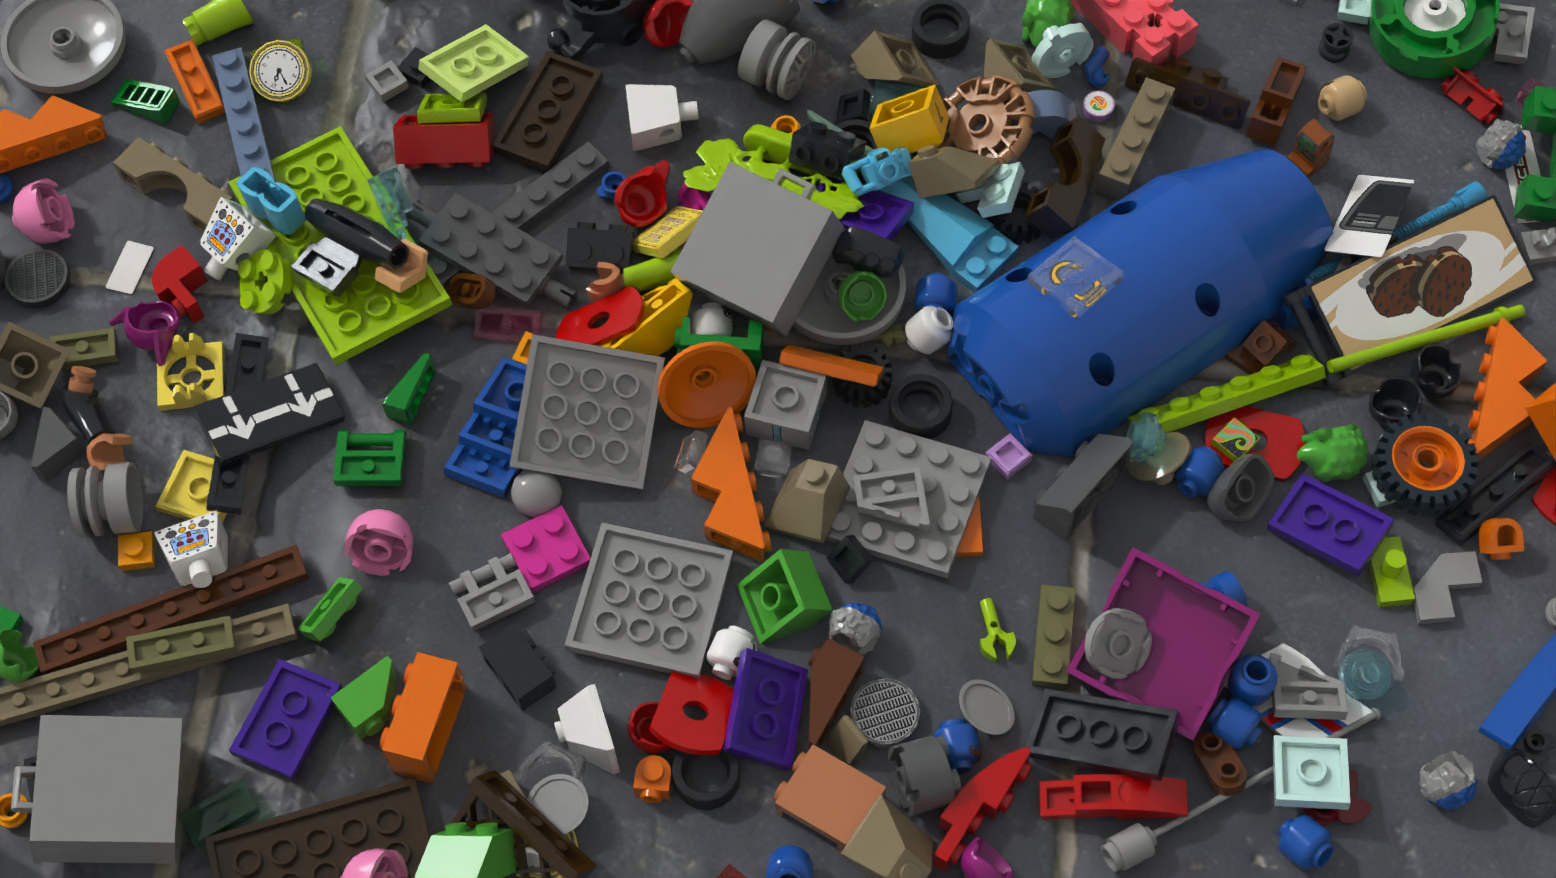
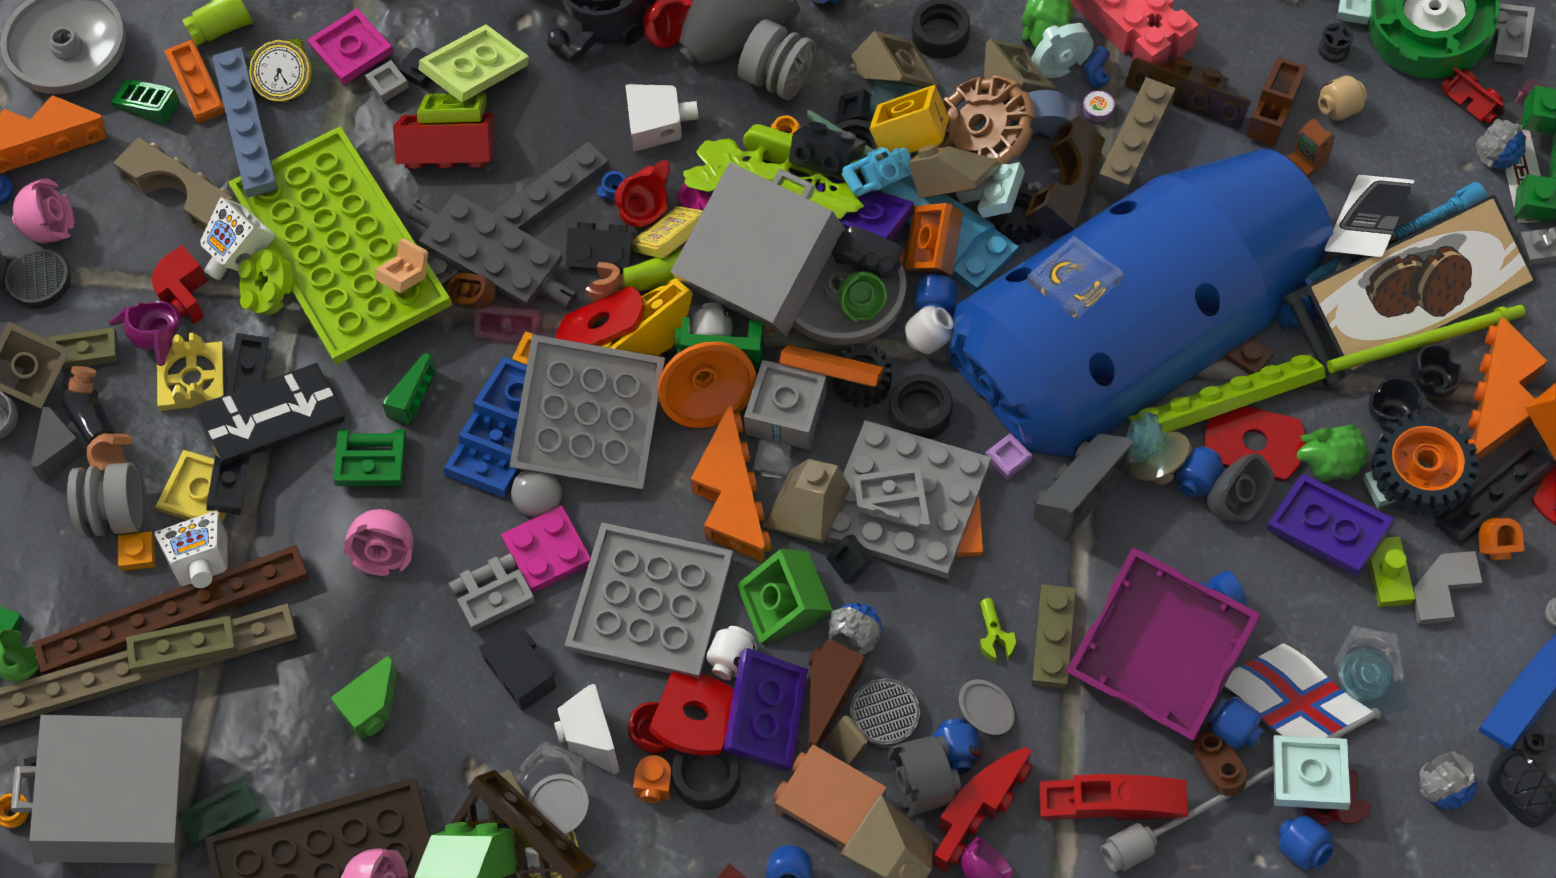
white sticker [106,241,154,294] -> none
dark purple plate [229,659,343,781] -> none
medium azure brick [236,167,306,235] -> none
black plate [292,198,409,298] -> none
bright green plate [297,577,364,642] -> none
clear light blue bracket [367,167,413,240] -> none
orange piece [380,652,467,784] -> none
dark brown plate [492,51,604,172] -> none
clear plate [674,430,708,473] -> none
olive plant [871,324,908,348] -> none
black plate [1026,689,1181,781] -> none
light grey tile [1084,608,1152,679] -> none
tile [1211,418,1260,462] -> none
blue head [1228,654,1278,707] -> none
reddish brown bracket [1243,320,1298,365] -> none
light grey wing [1269,653,1348,720] -> none
none -> dark pink plate [307,8,394,86]
none -> orange slope [903,203,963,276]

